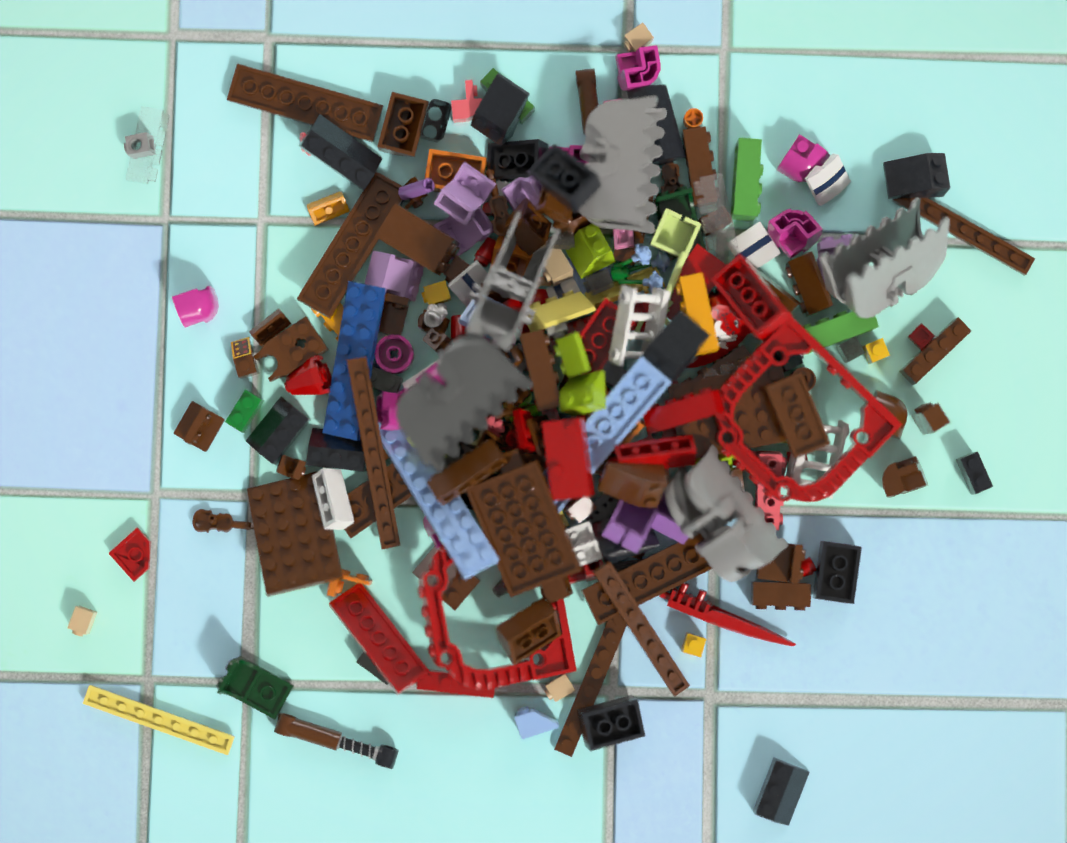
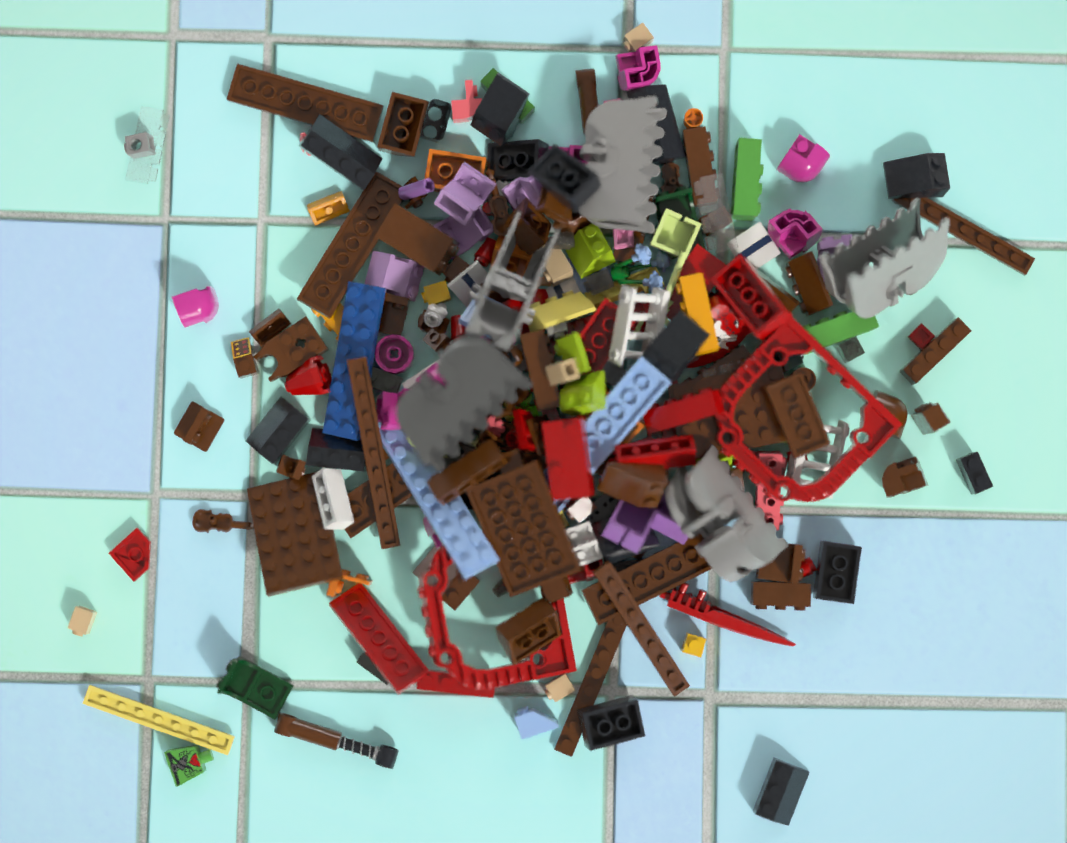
green brick [225,390,264,433] -> none
white slope [805,153,851,206] -> none
yellow brick [861,338,890,364] -> none
none -> bright green torso [164,745,214,787]
none -> tan brick [545,359,580,386]

